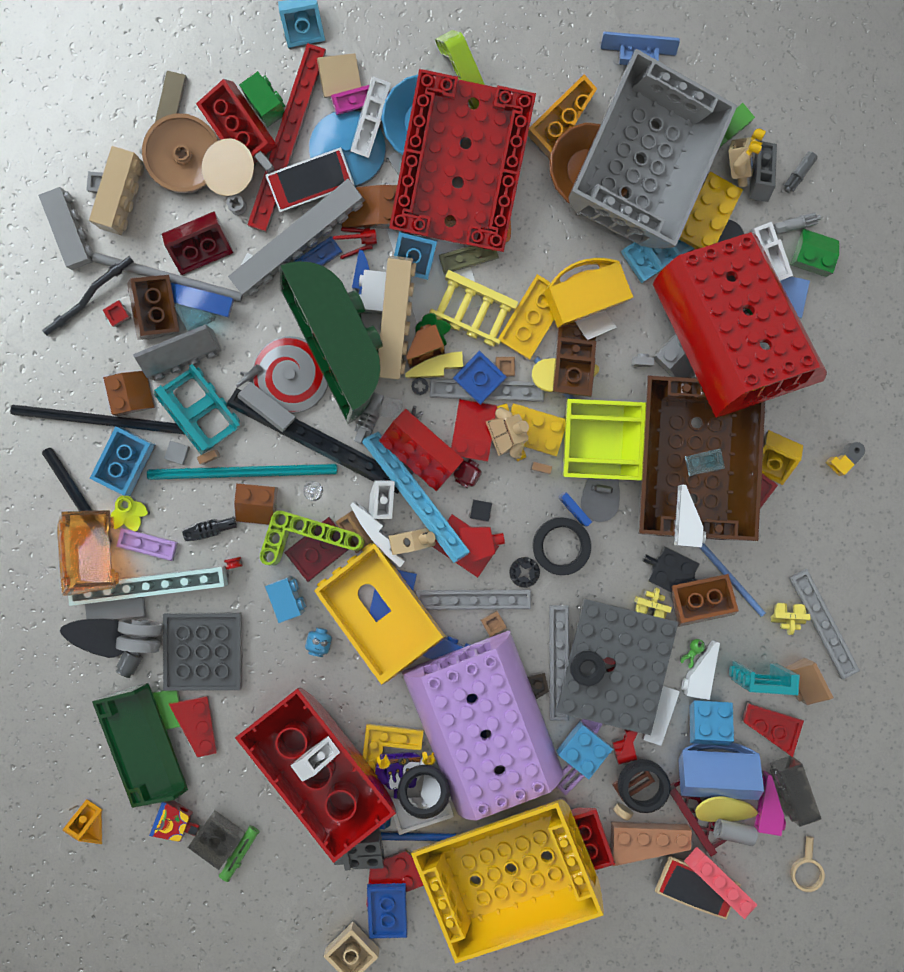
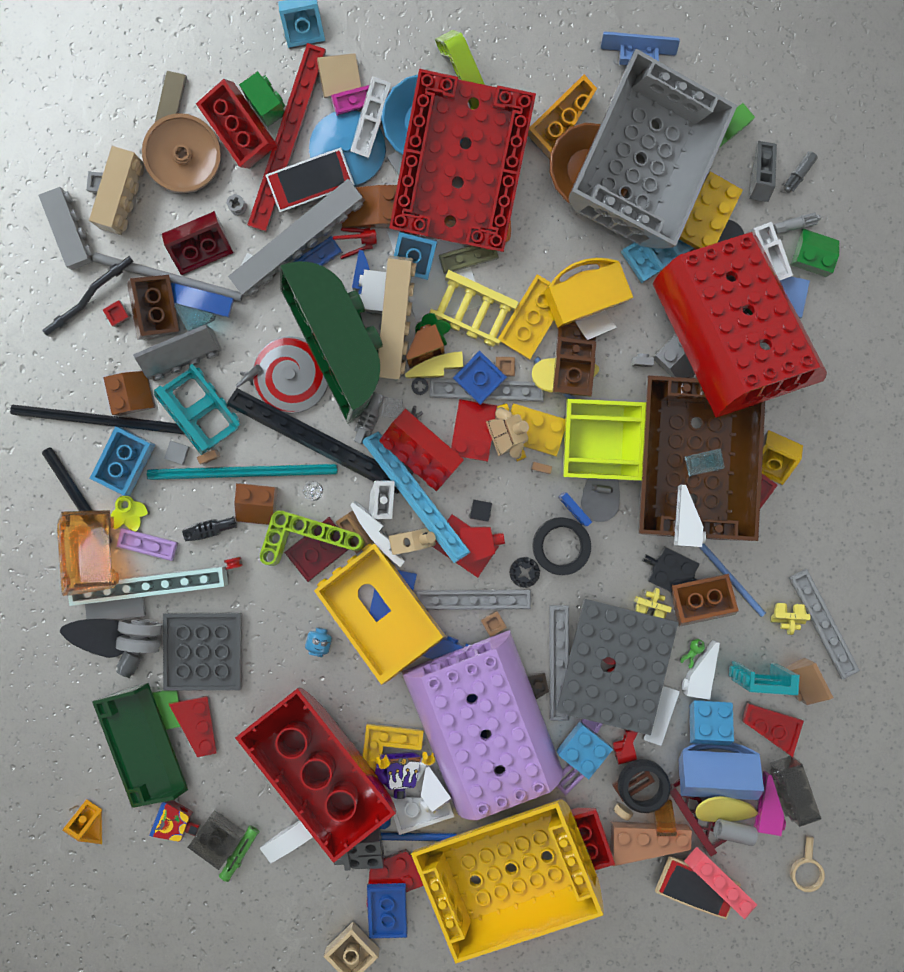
tan sticker [202,139,254,196] -> none
light grey tile [238,382,295,432] -> none
light grey tile [255,151,275,174] -> none
dark azure brick [265,576,307,623] -> none
white slope [290,736,340,782] -> none
black tyre [398,765,450,819] -> none
dark red head [453,459,482,489] -> none
black tyre [570,651,606,686] -> none
tan torso [728,128,766,187] -> none
leg [825,442,865,476] -> none
none -> white slope [260,820,313,863]
none -> clear orange tile [653,800,677,836]

